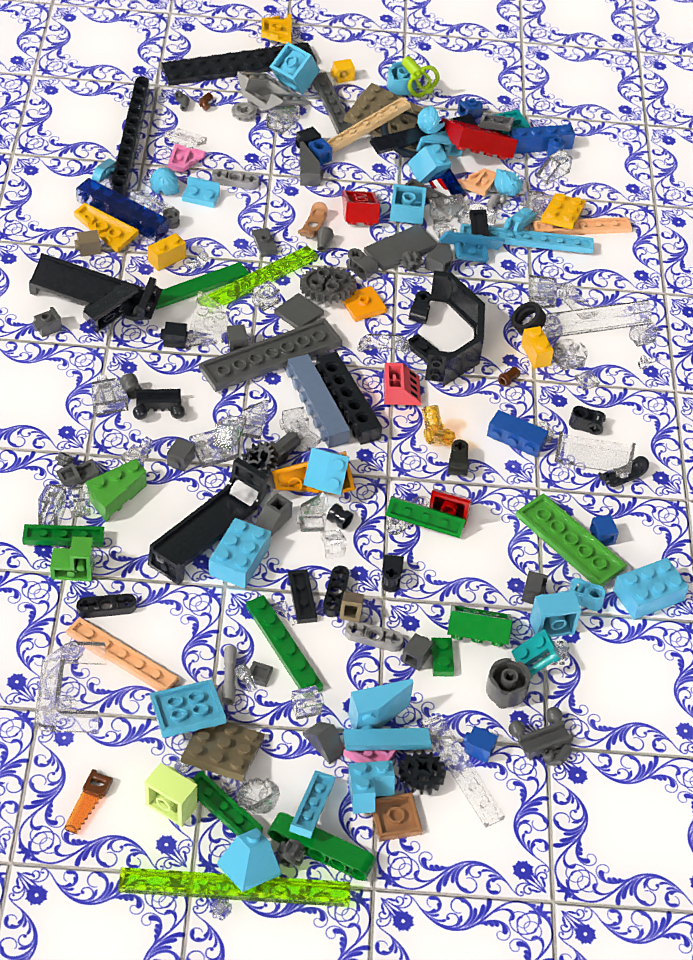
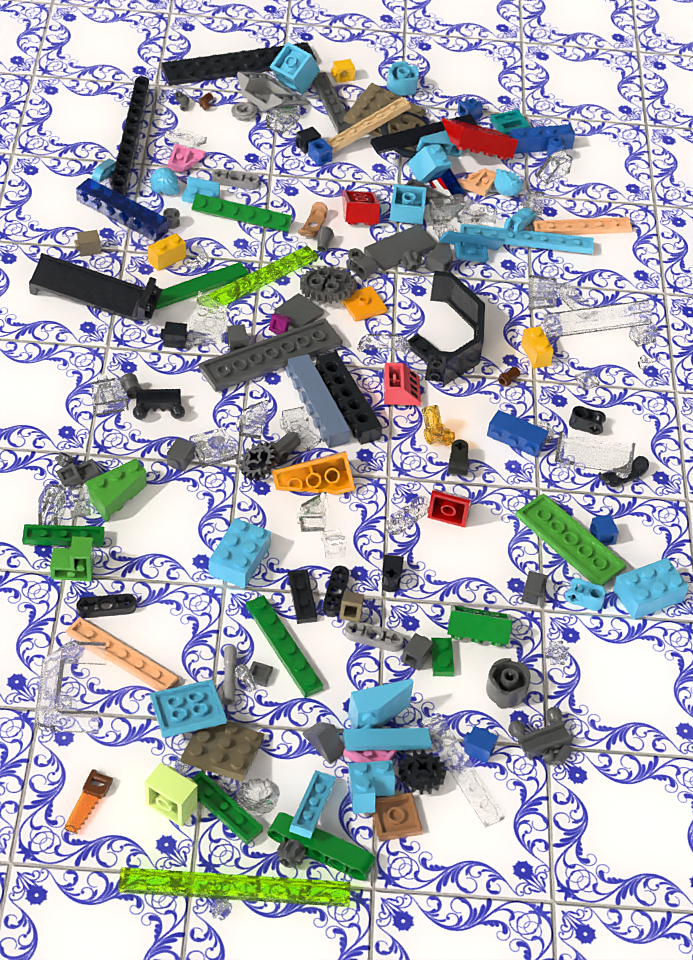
dark grey brick [32,307,62,337] -> none
yellow wing [74,203,139,253] -> none
black slope [83,281,139,333] -> none
clear plate [121,436,153,465] -> none
clear plate [130,189,175,213] -> none
black panel [147,457,271,585] -> none
clear slope [213,415,247,451] -> none
medium azure slope [217,828,281,892] -> none
dark grey plate [252,228,278,257] -> none
clear brick [252,280,280,312] -> none
dark grey slope [254,493,293,537] -> none
yellow wing [261,14,292,44] -> none
clear hand [273,600,296,626] -> none
clear brick [291,686,324,720] -> none
dark grey slope [299,142,323,186] -> none
medium azure slope [303,447,350,495] -> none
black wheel [326,503,354,530] -> none
green plate [385,496,466,538] -> none
lime piece [402,56,440,98] -> none
black piece [408,291,431,324] -> none
medium azure hair [417,106,445,134] -> none
black tile [469,209,490,237] -> none
dark grey tile [479,114,515,131] -> none
light grey arm [485,194,506,211] -> none
black tyre [511,302,546,335] -> none
teal plate [511,629,561,680] -> none
medium azure brick [529,591,581,638] -> none
yellow plate [541,193,586,230] -> none
clear plate [552,339,588,370] -> none
none -> green plate [191,193,293,233]
none -> magenta tile [269,313,290,335]

